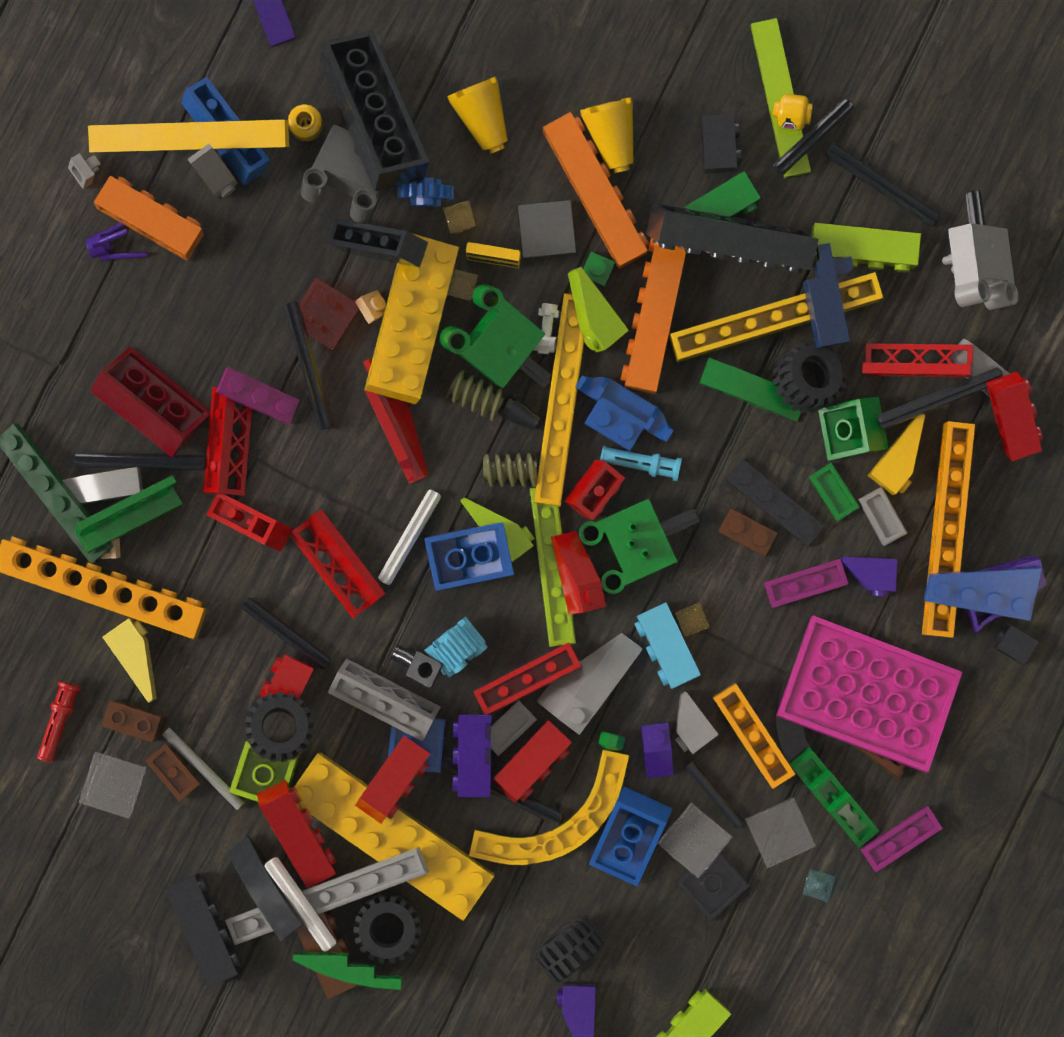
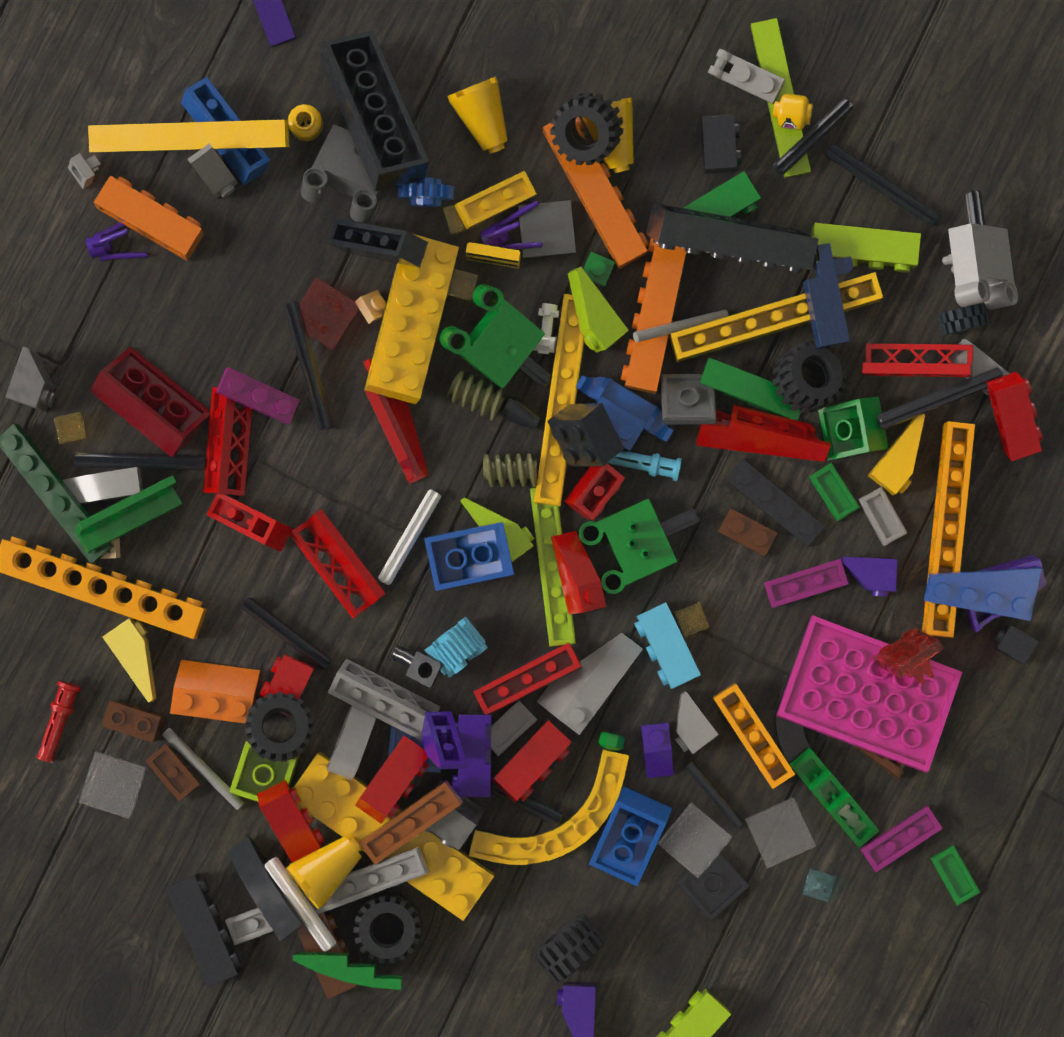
none -> flat silver slope [6,347,56,412]
none -> clear yellow plate [54,412,87,444]
none -> orange slope [170,660,261,723]
none -> yellow cone [286,836,362,909]
none -> light grey beam [327,705,376,780]
none -> dark orange plate [359,780,463,865]
none -> dark purple slope [421,711,467,769]
none -> flat silver slope [424,780,485,850]
none -> yellow plate [455,171,537,229]
none -> dark purple plant [481,201,543,249]
none -> black brick [547,403,624,466]
none -> black tyre [550,92,624,166]
none -> light grey bar [633,309,729,342]
none -> dark grey tile [661,374,716,424]
none -> red wedge [696,405,831,462]
none -> light grey plate [708,49,786,105]
none -> clear red plate [873,628,944,684]
none -> green tile [930,845,981,906]
none -> black wheel [938,303,990,335]

